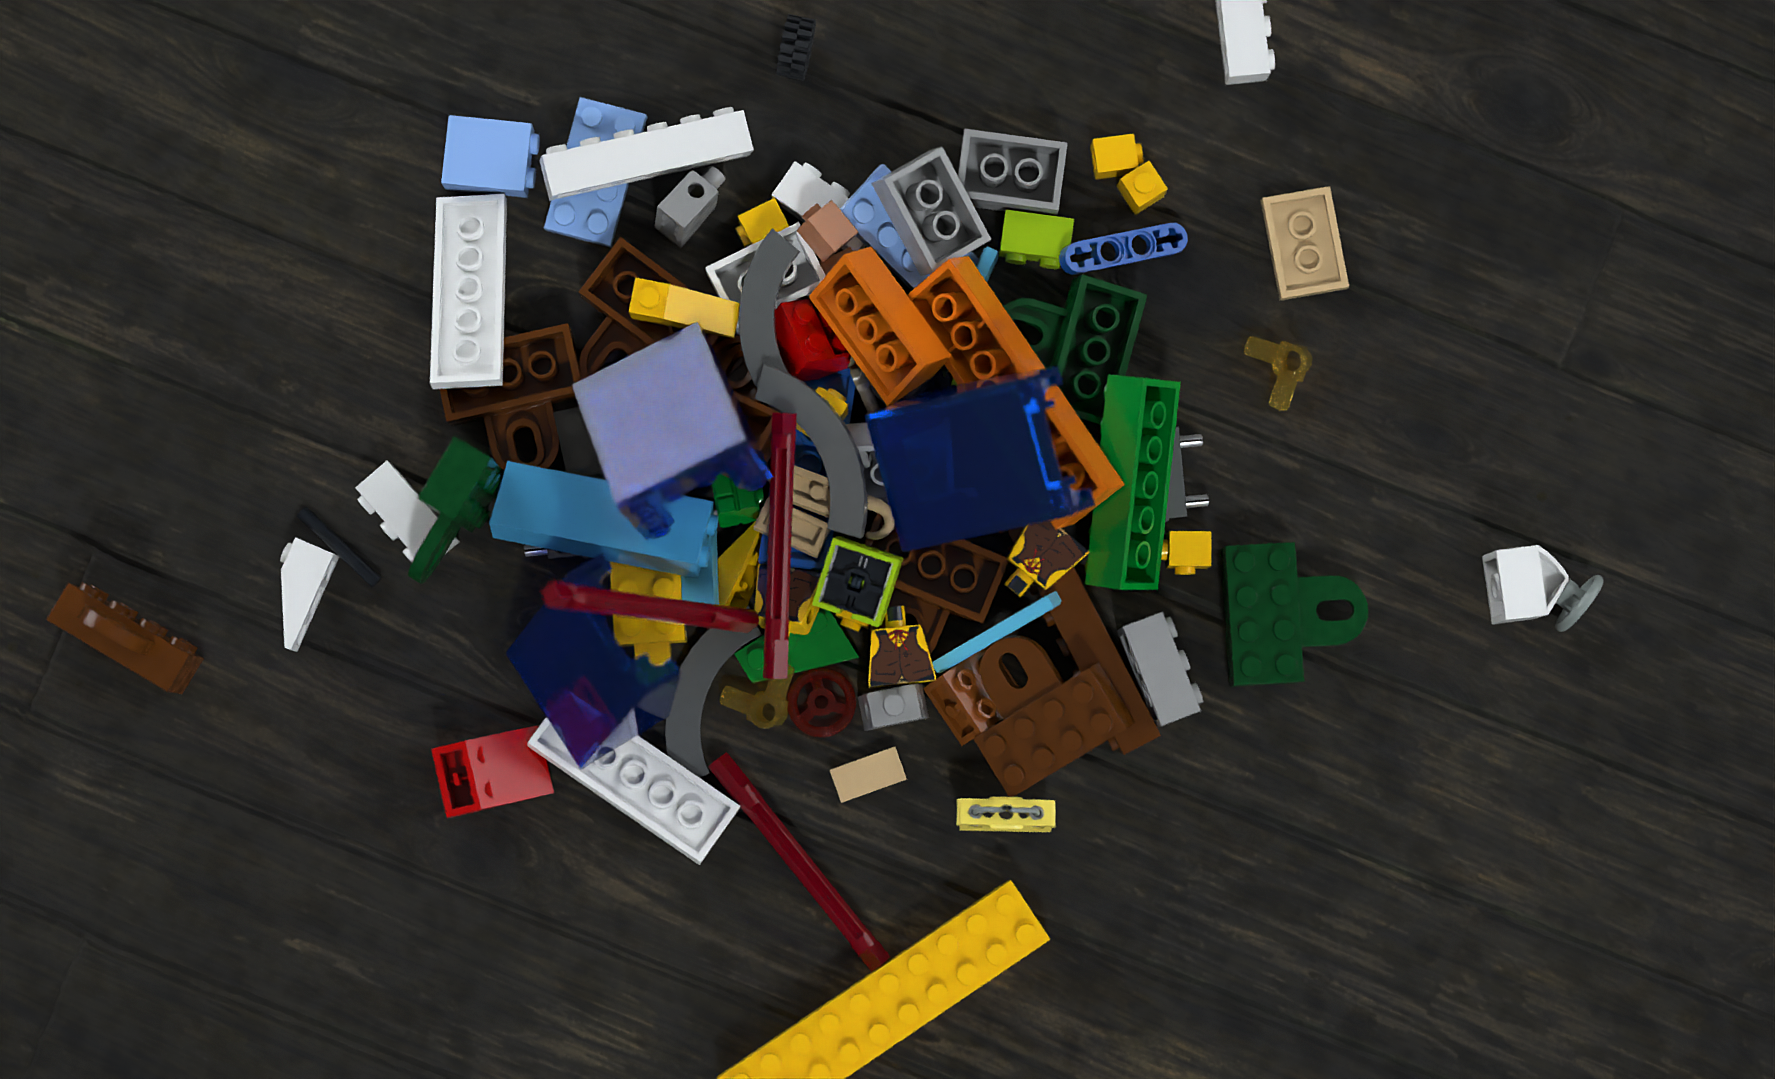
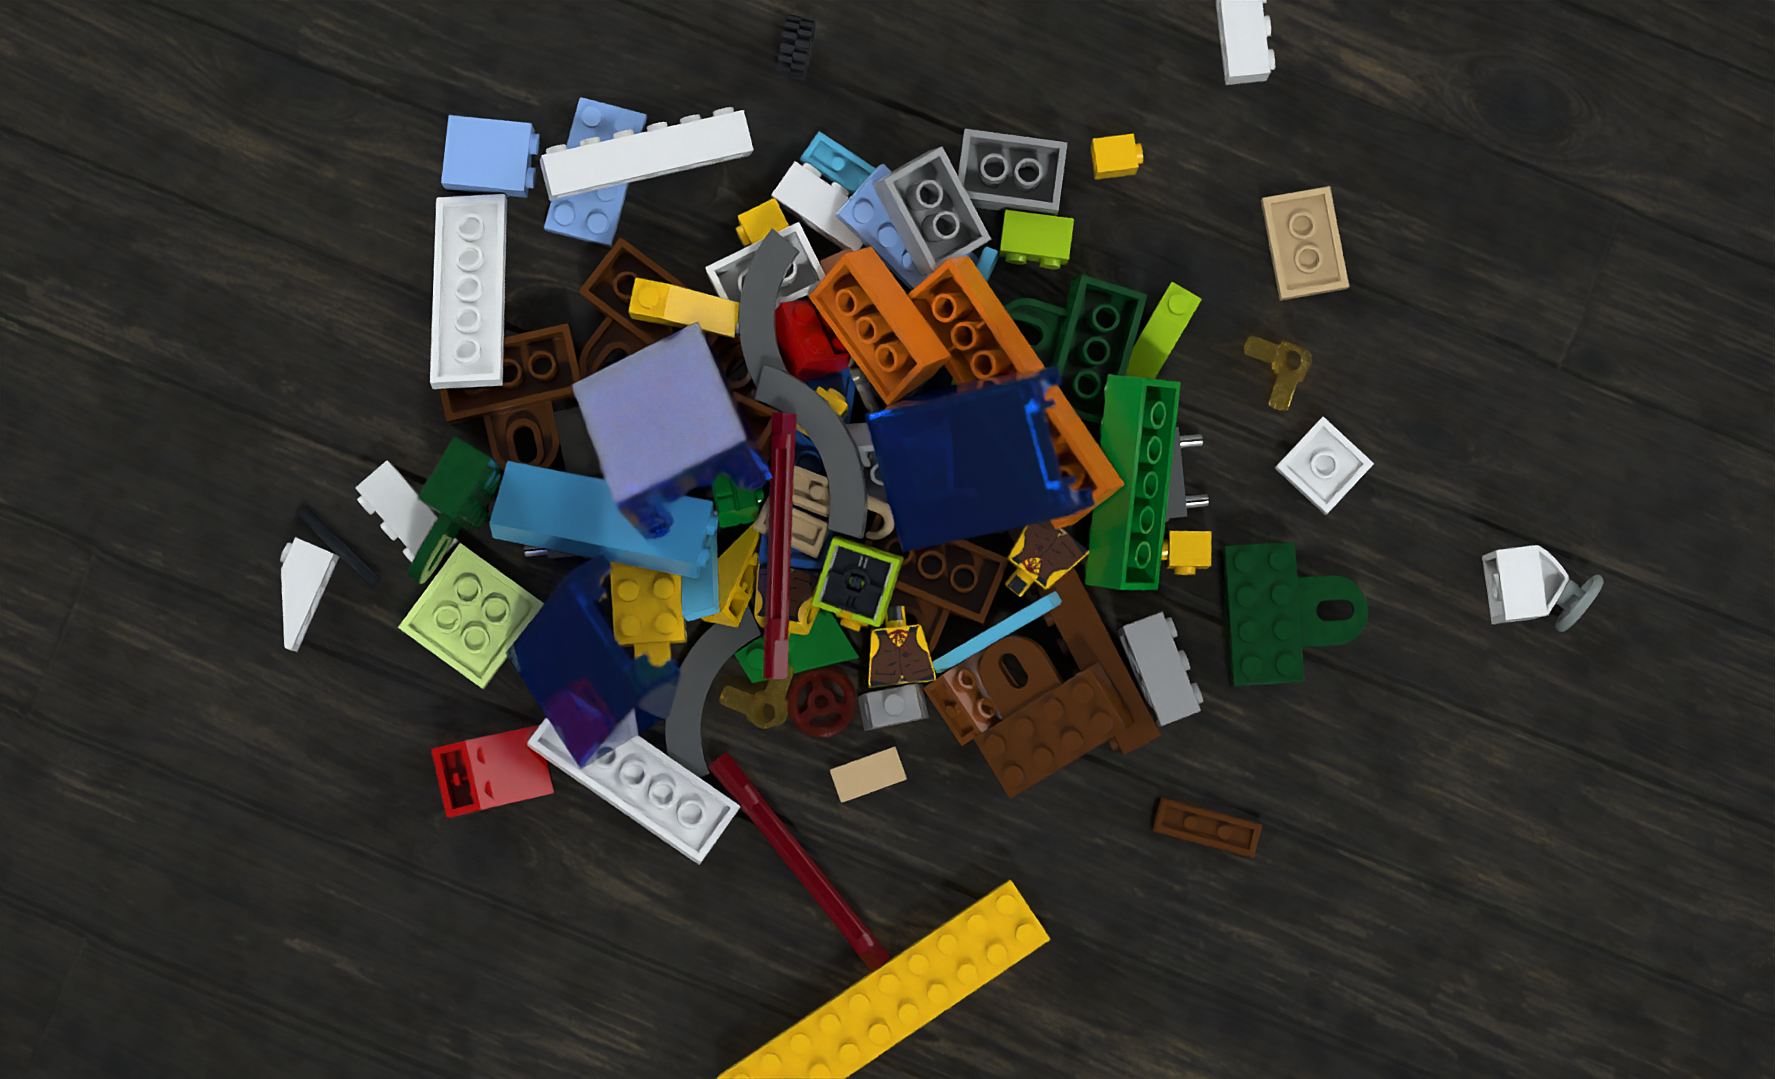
reddish brown brick [46,582,204,694] -> none
dark red piece [542,581,759,633] -> none
light grey torso [655,166,725,248] -> none
nougat brick [797,200,858,263] -> none
light yellow piece [957,797,1055,832] -> none
blue beam [1059,223,1188,275] -> none
yellow brick [1117,161,1168,215] -> none
none -> yellowish green plate [398,543,545,689]
none -> medium azure tile [800,131,875,196]
none -> lime slope [1125,282,1202,379]
none -> reddish brown tile [1152,797,1262,858]
none -> white plate [1275,417,1374,515]

